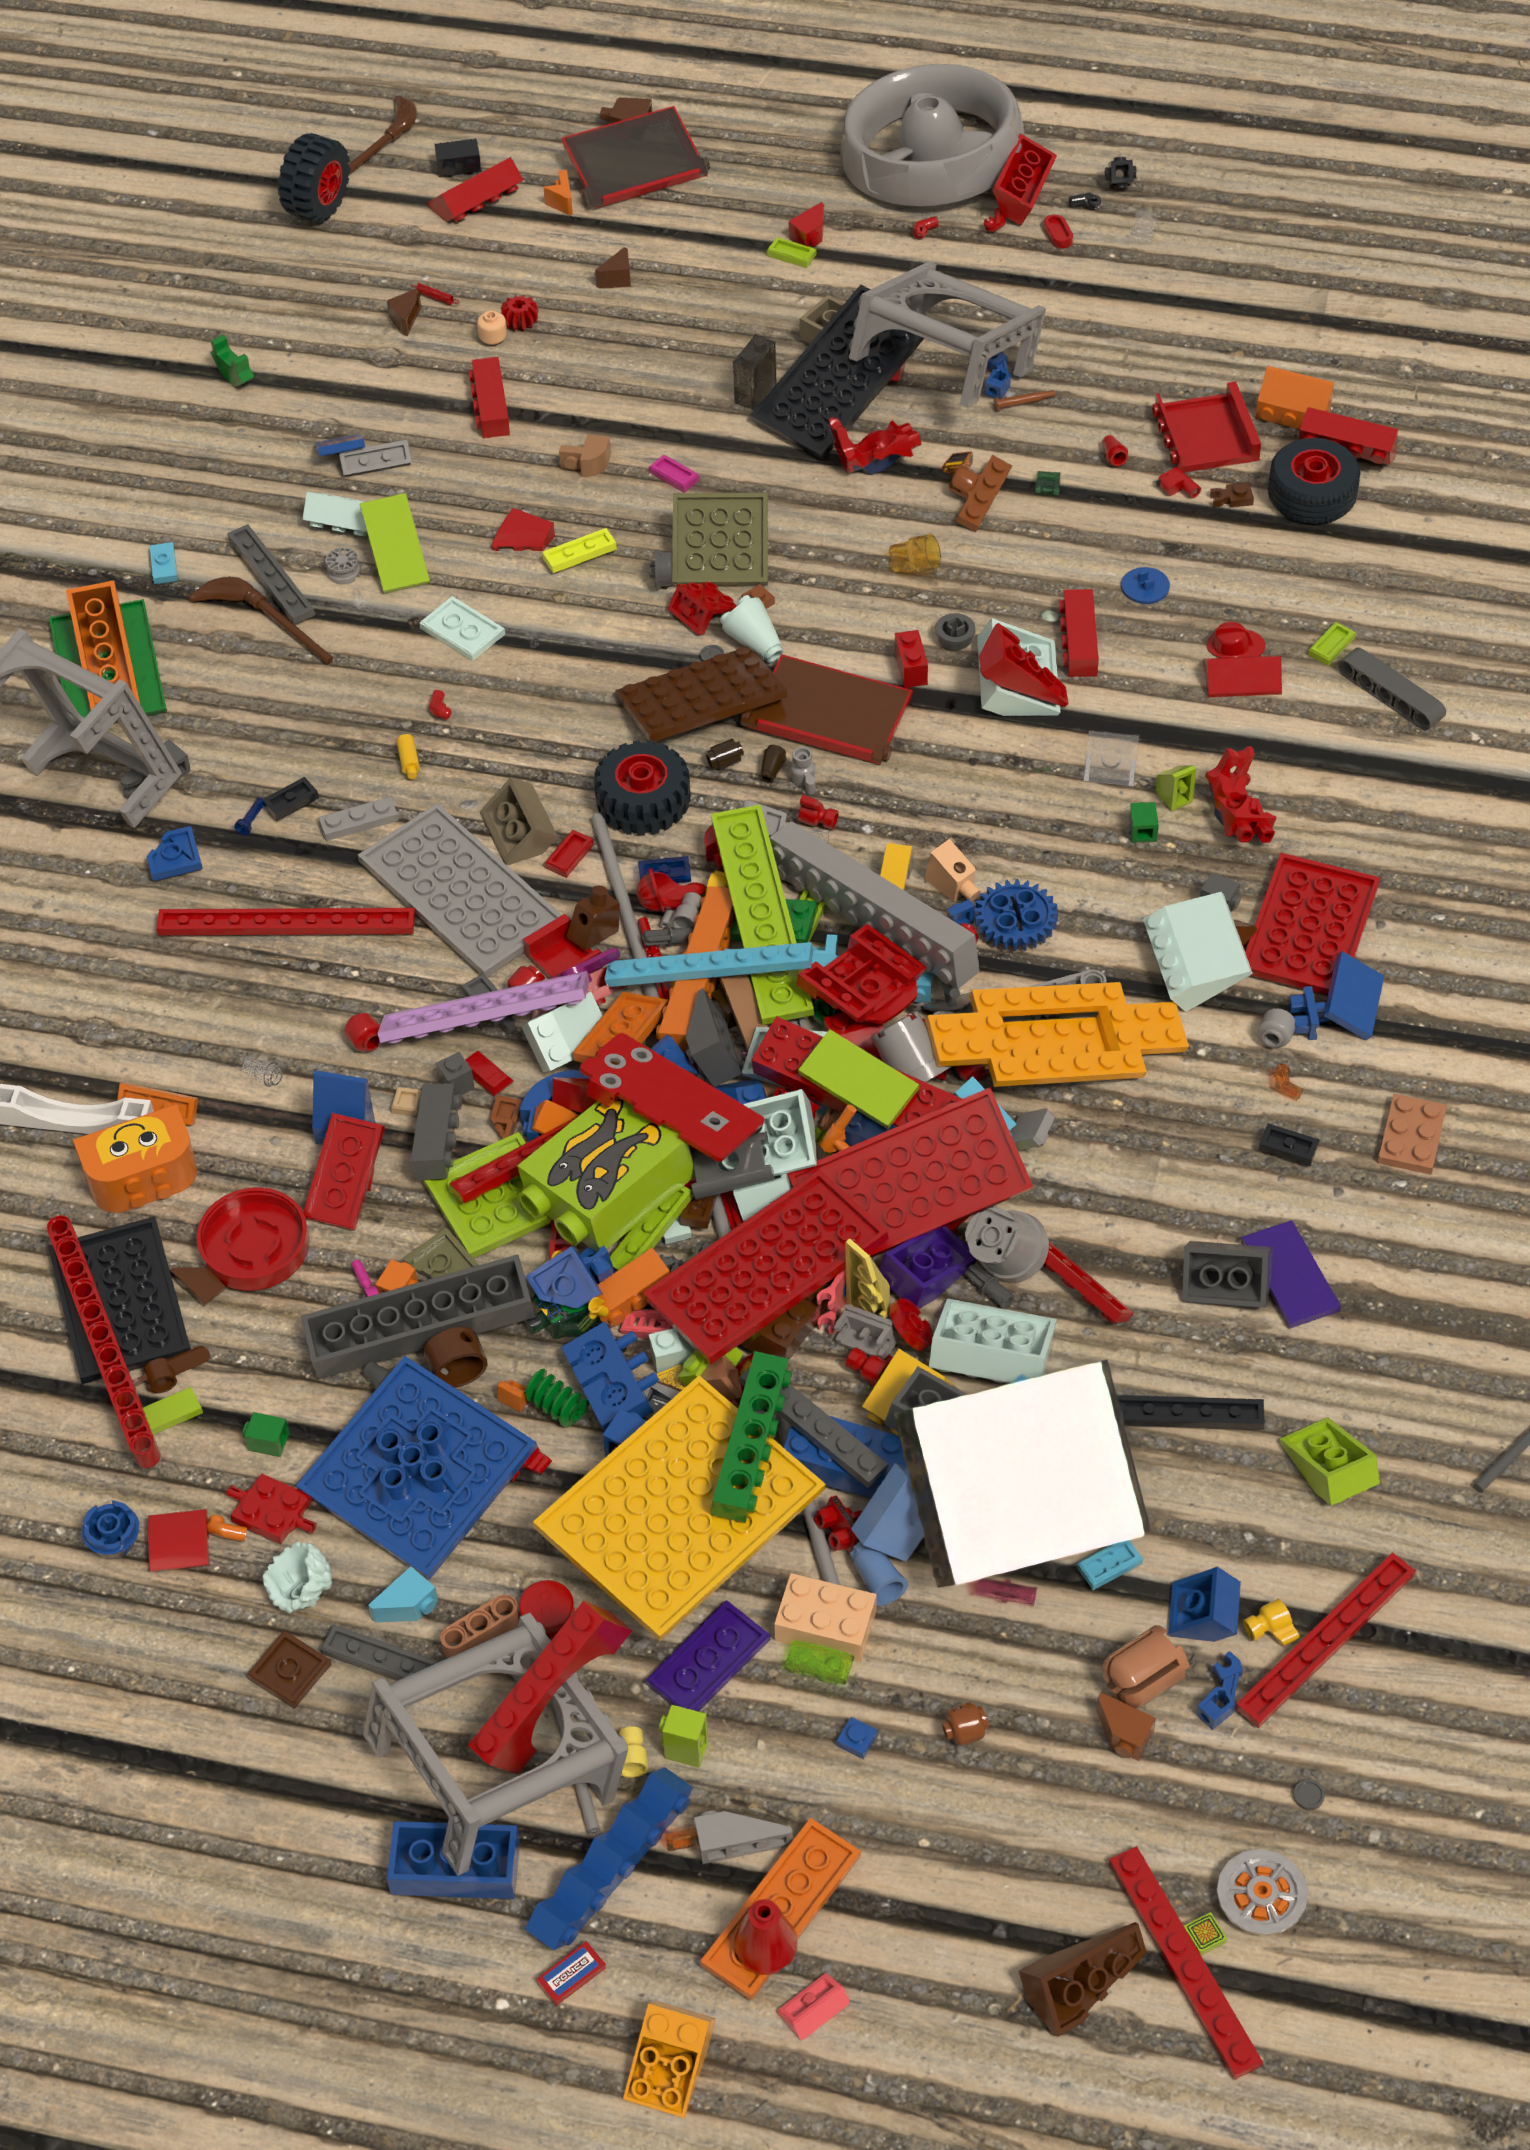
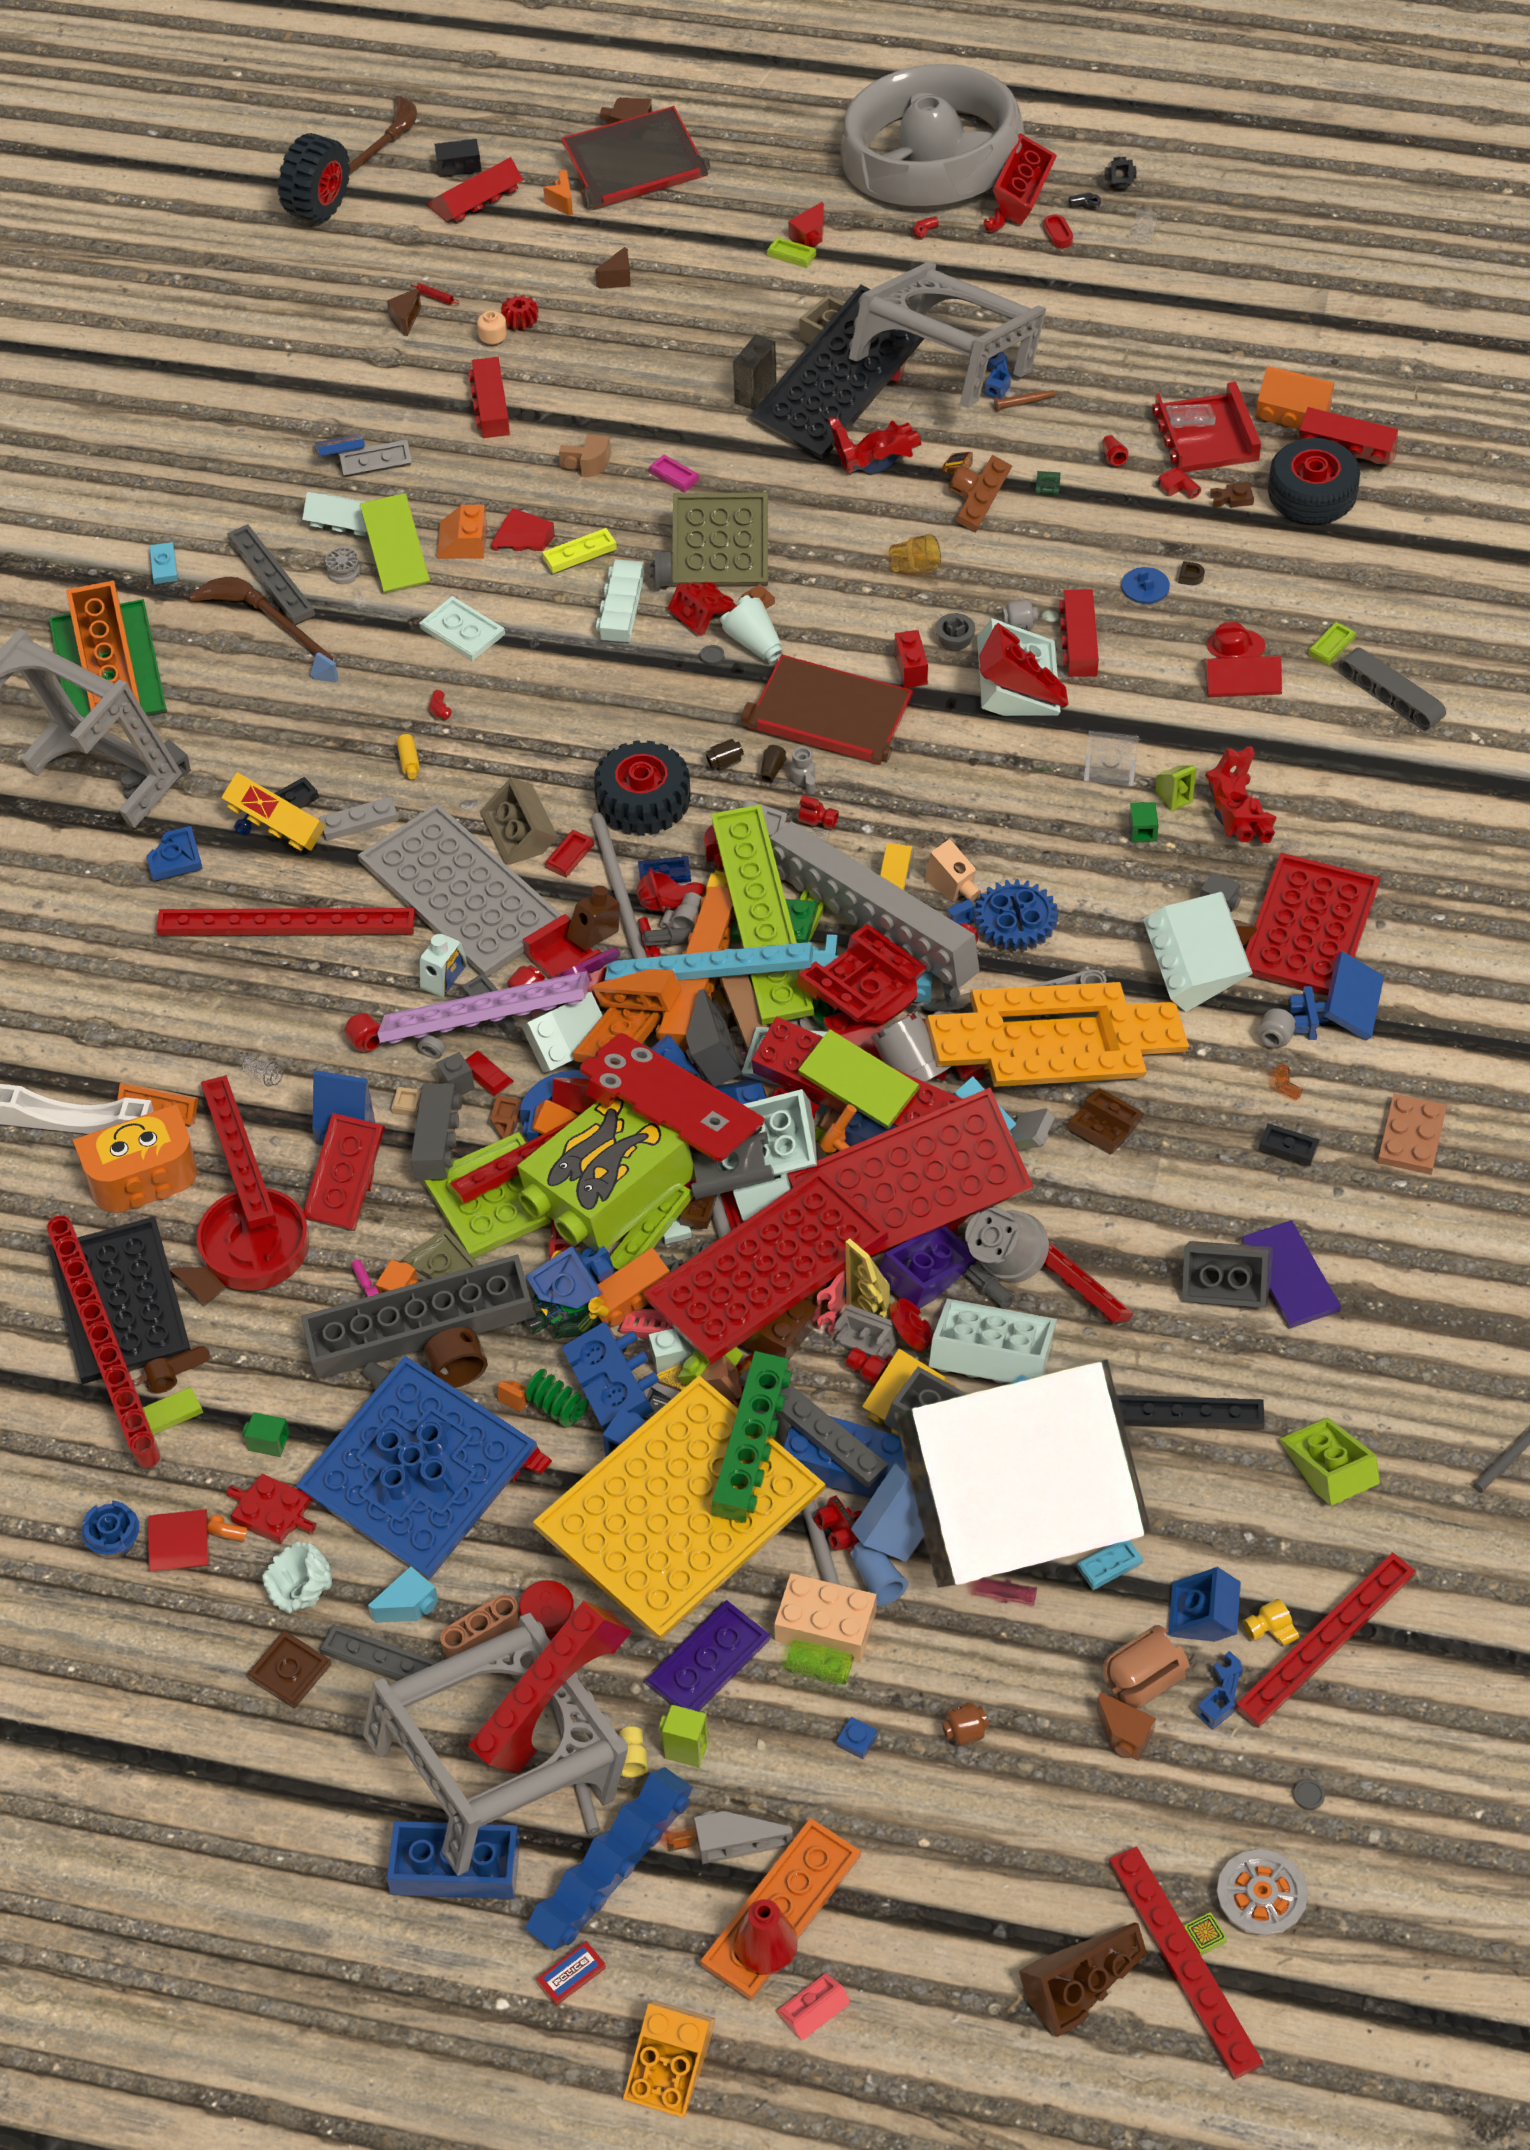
green piece [210,335,255,388] -> none
reddish brown plate [615,647,788,742] -> none
none -> red plate [201,1075,276,1229]
none -> yellow brick [221,772,326,851]
none -> medium blue slope [310,652,338,682]
none -> light grey tile [418,1035,446,1059]
none -> light aqua torso [420,934,468,998]
none -> orange slope [437,505,487,559]
none -> orange slope [592,969,681,1012]
none -> light aqua brick [596,559,645,642]
none -> light grey head [1002,599,1038,631]
none -> reddish brown slope [1067,1088,1144,1154]
none -> clear plate [1165,404,1216,428]
none -> dark brown tile [1178,561,1205,585]

